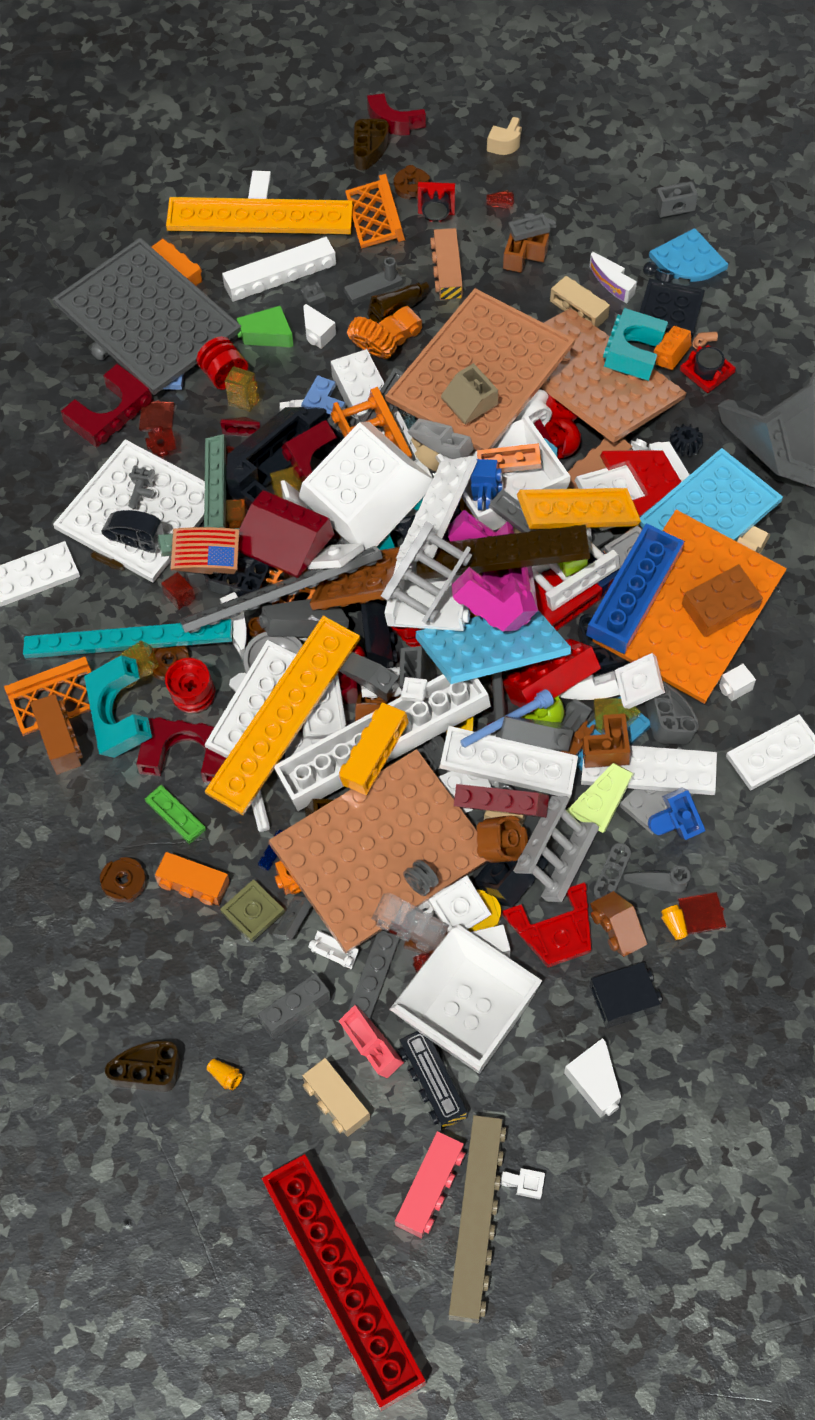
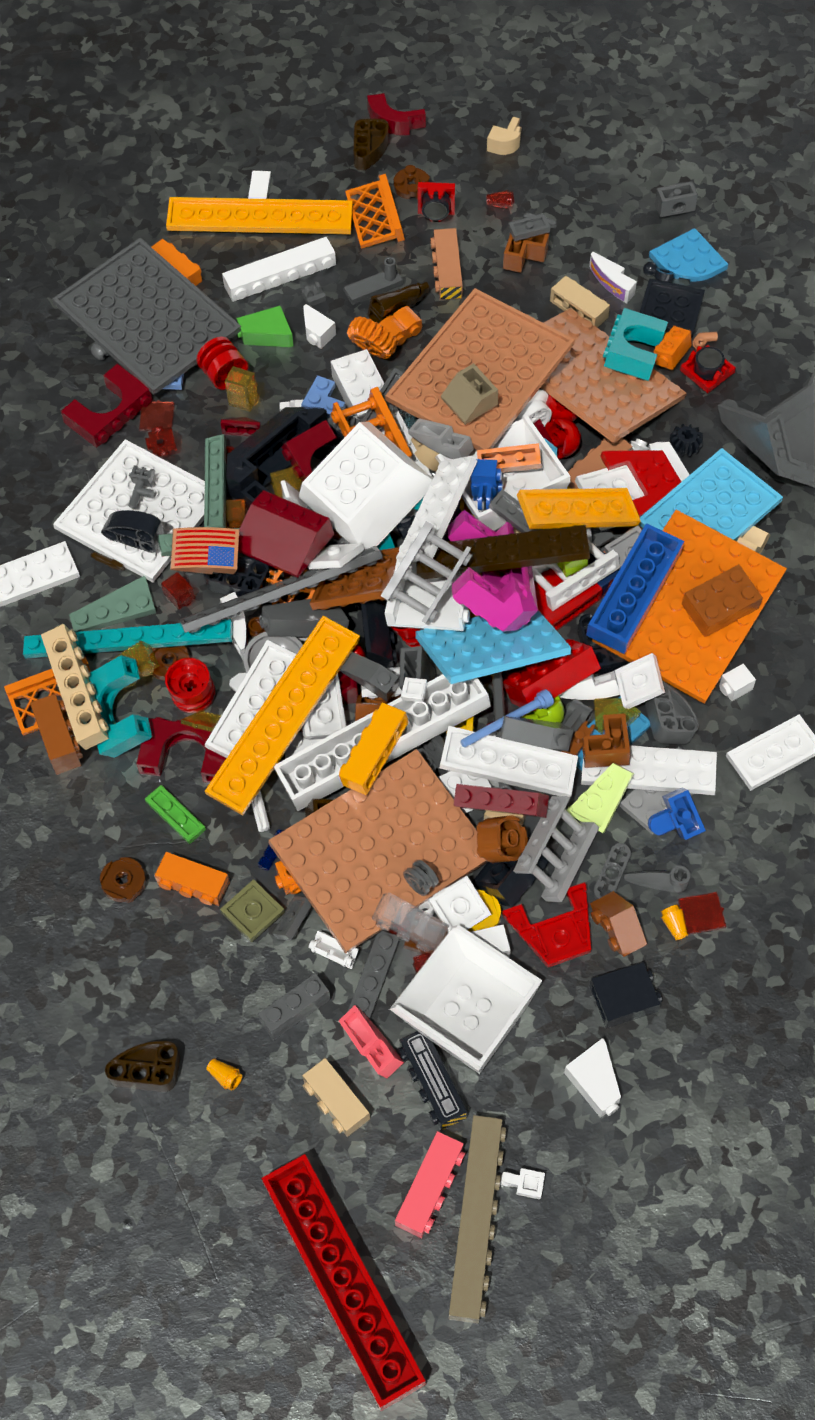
none -> tan brick [41,624,109,750]
none -> sand green wing [69,576,156,632]
none -> clear yellow piece [181,711,221,732]

